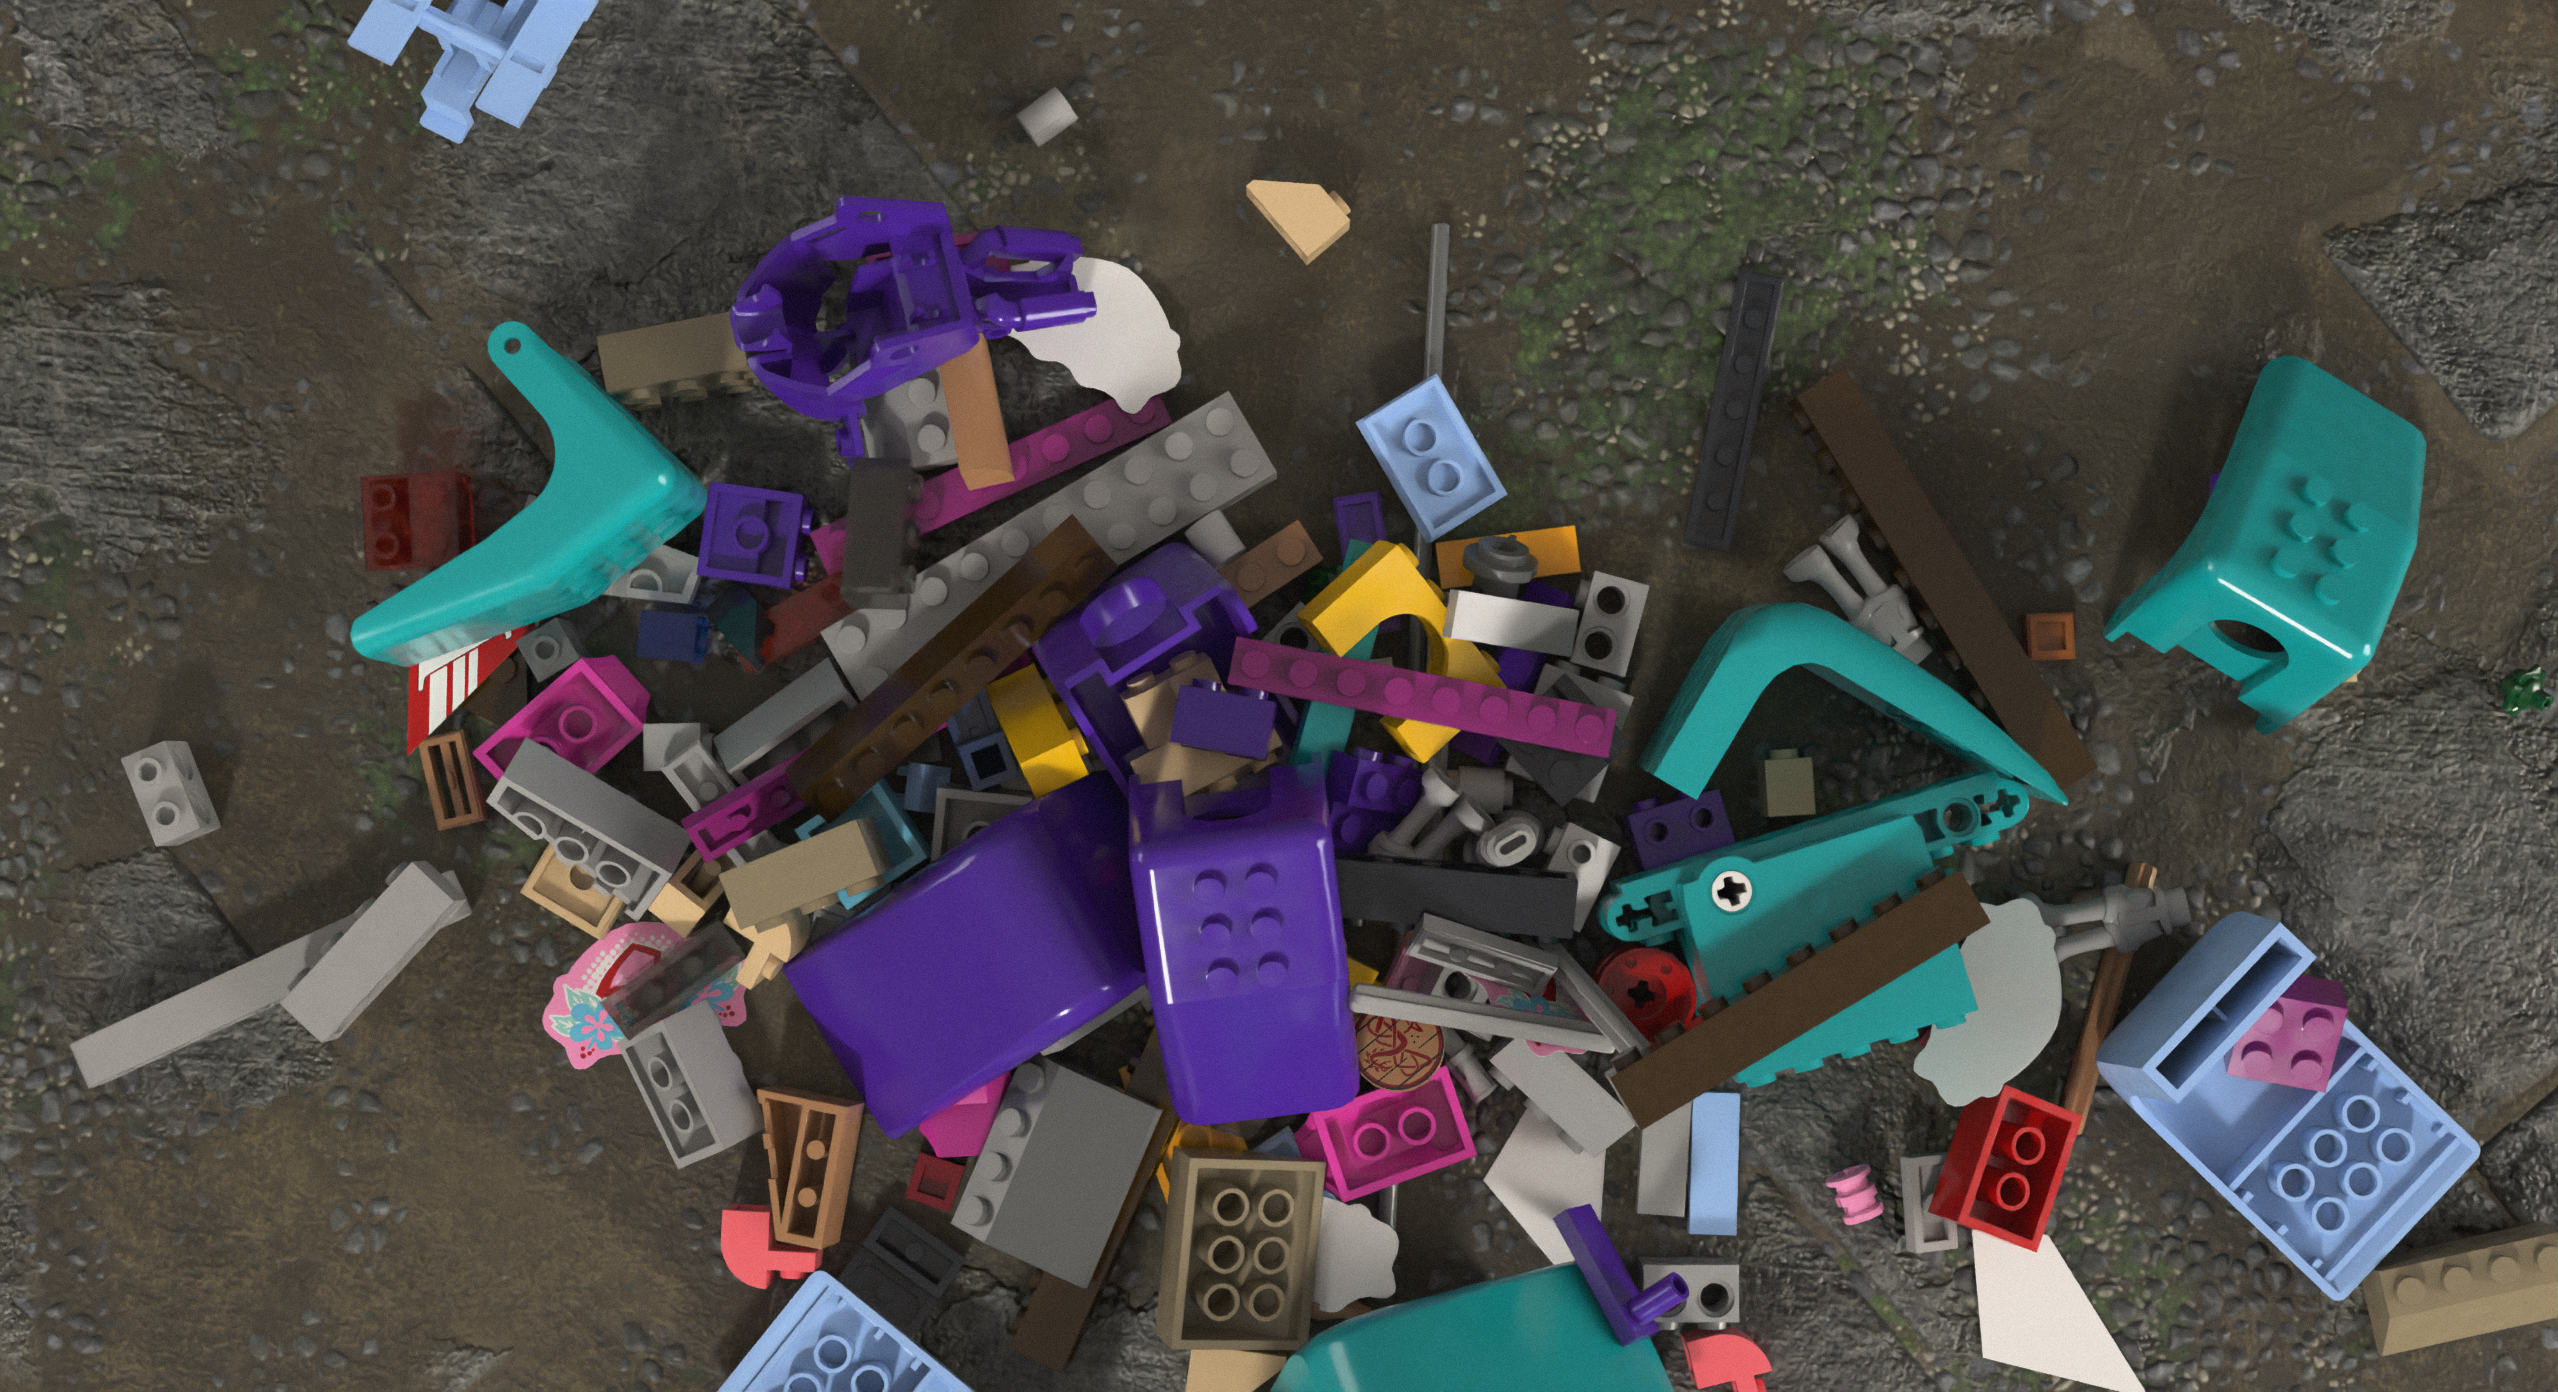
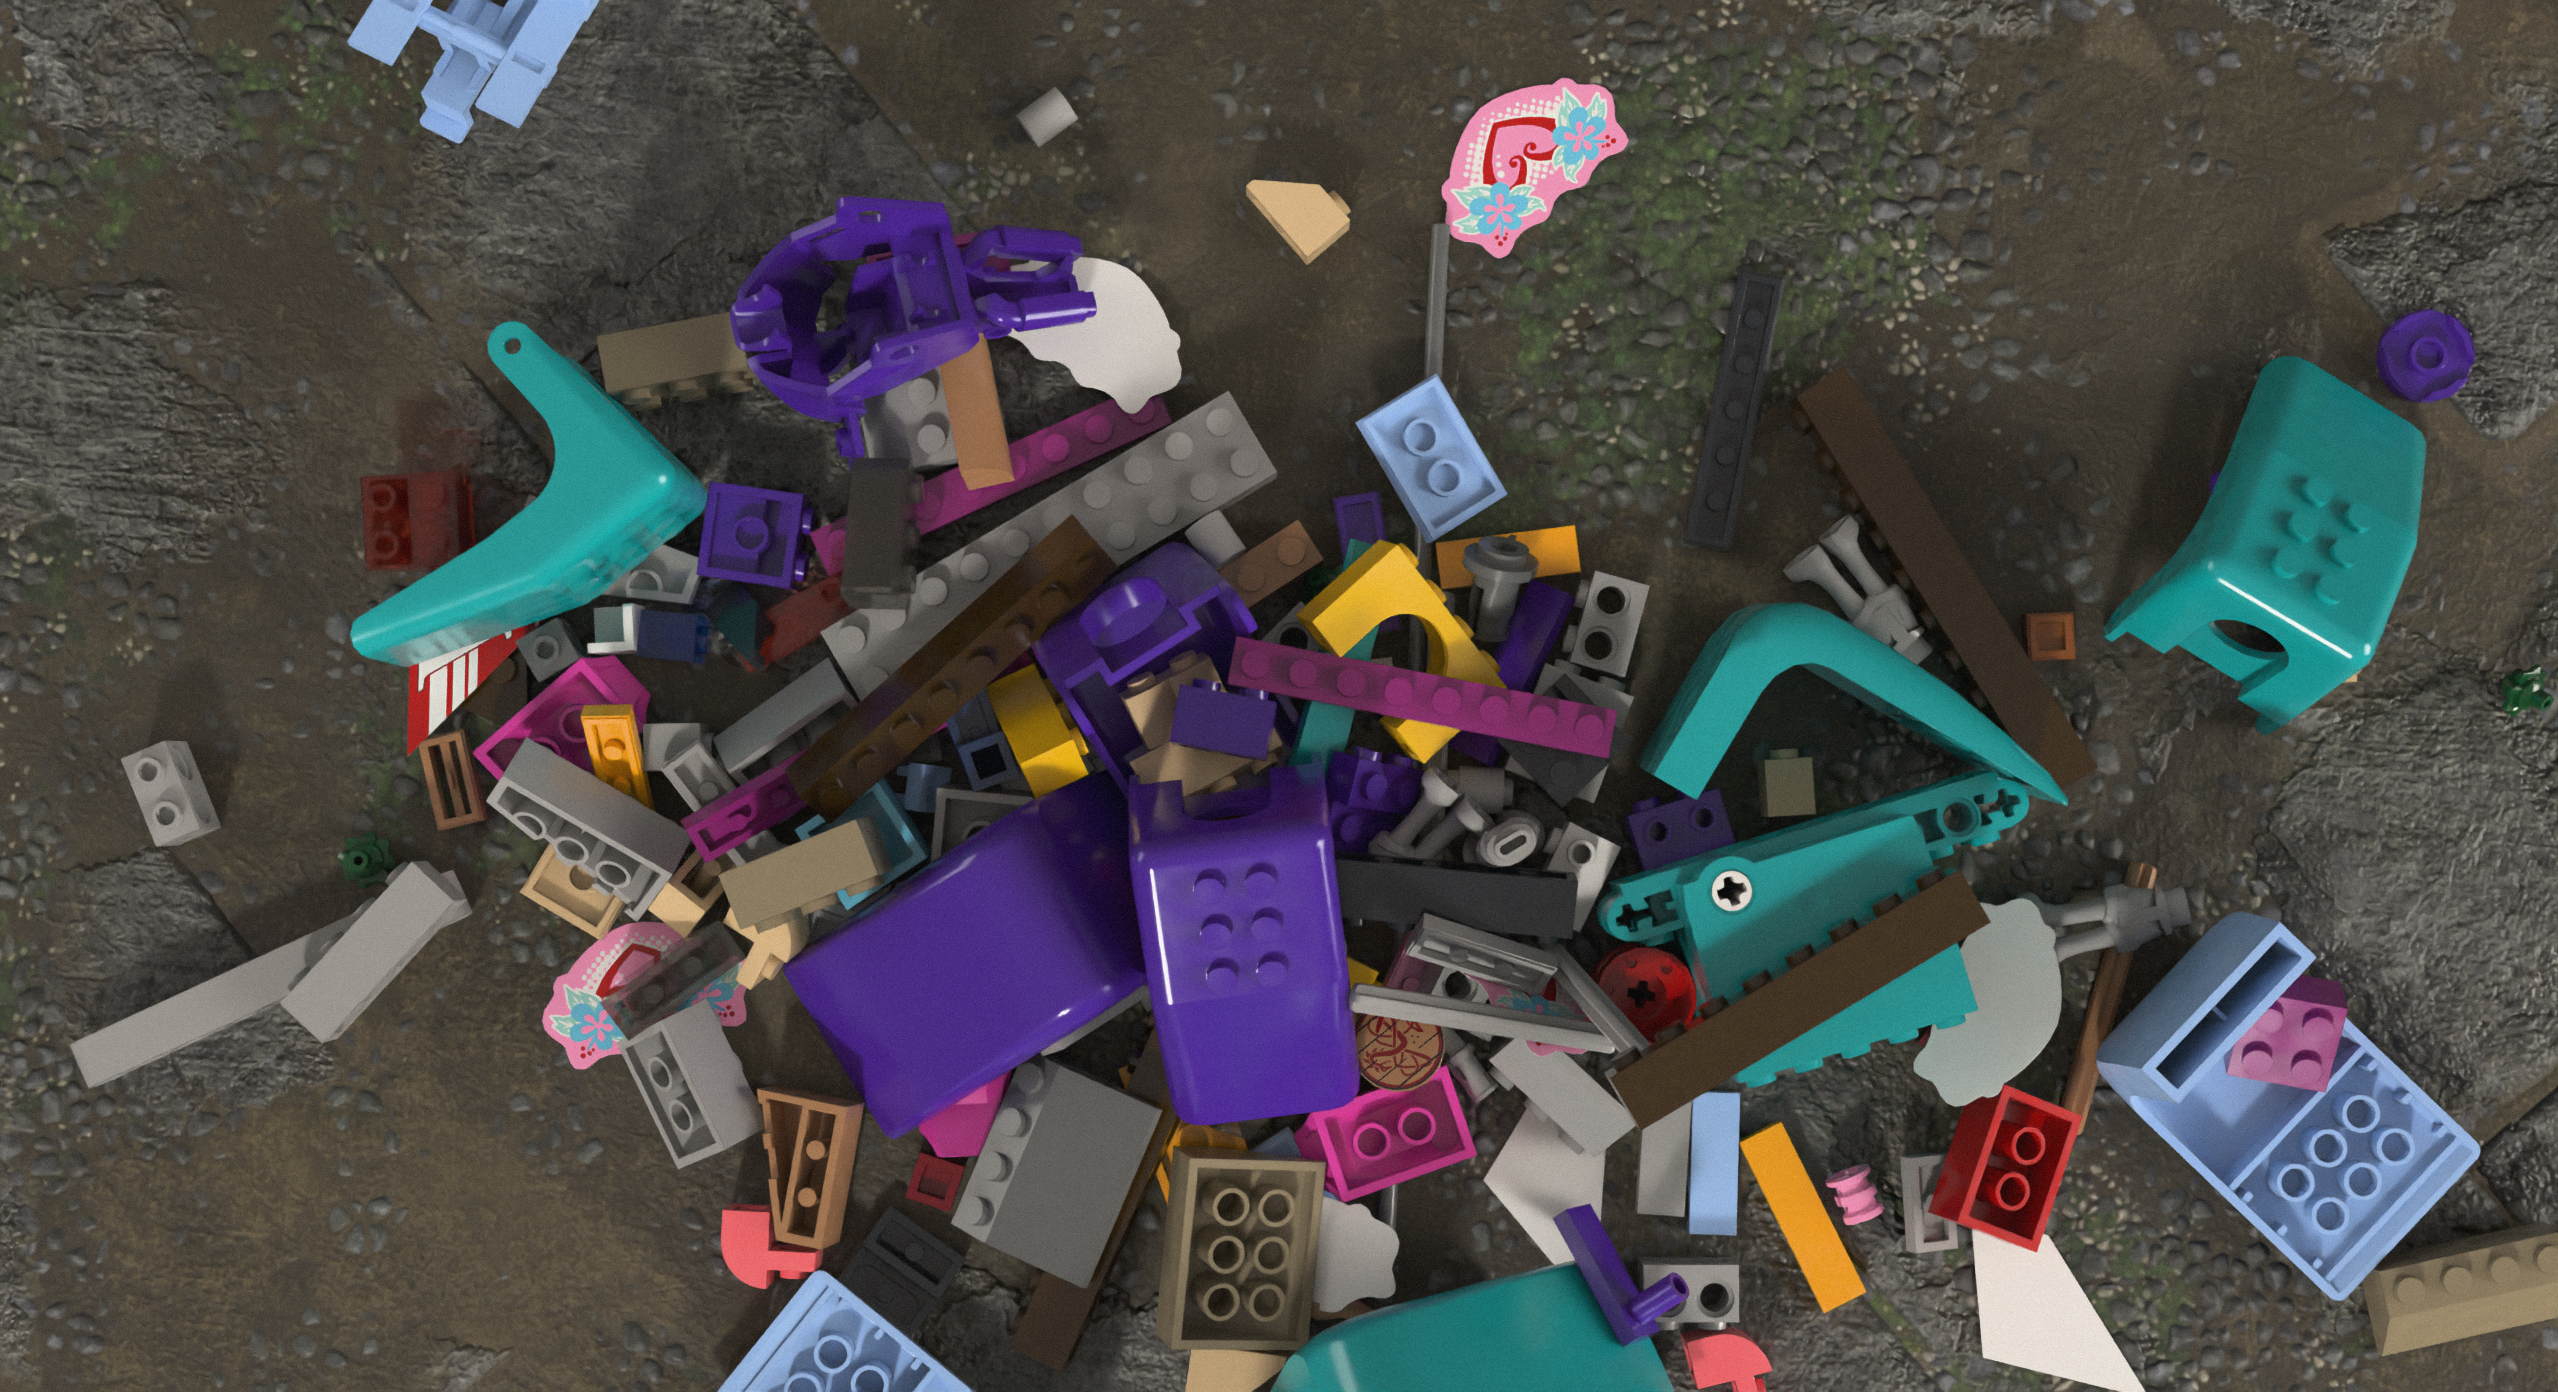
light grey tile [1442,589,1579,657] -> none
none -> dark green plant [337,831,396,889]
none -> light orange tile [581,704,655,812]
none -> white panel [587,603,647,656]
none -> sticker [1442,78,1629,259]
none -> light orange tile [1739,1120,1866,1313]
none -> dark purple tile [2376,309,2475,404]

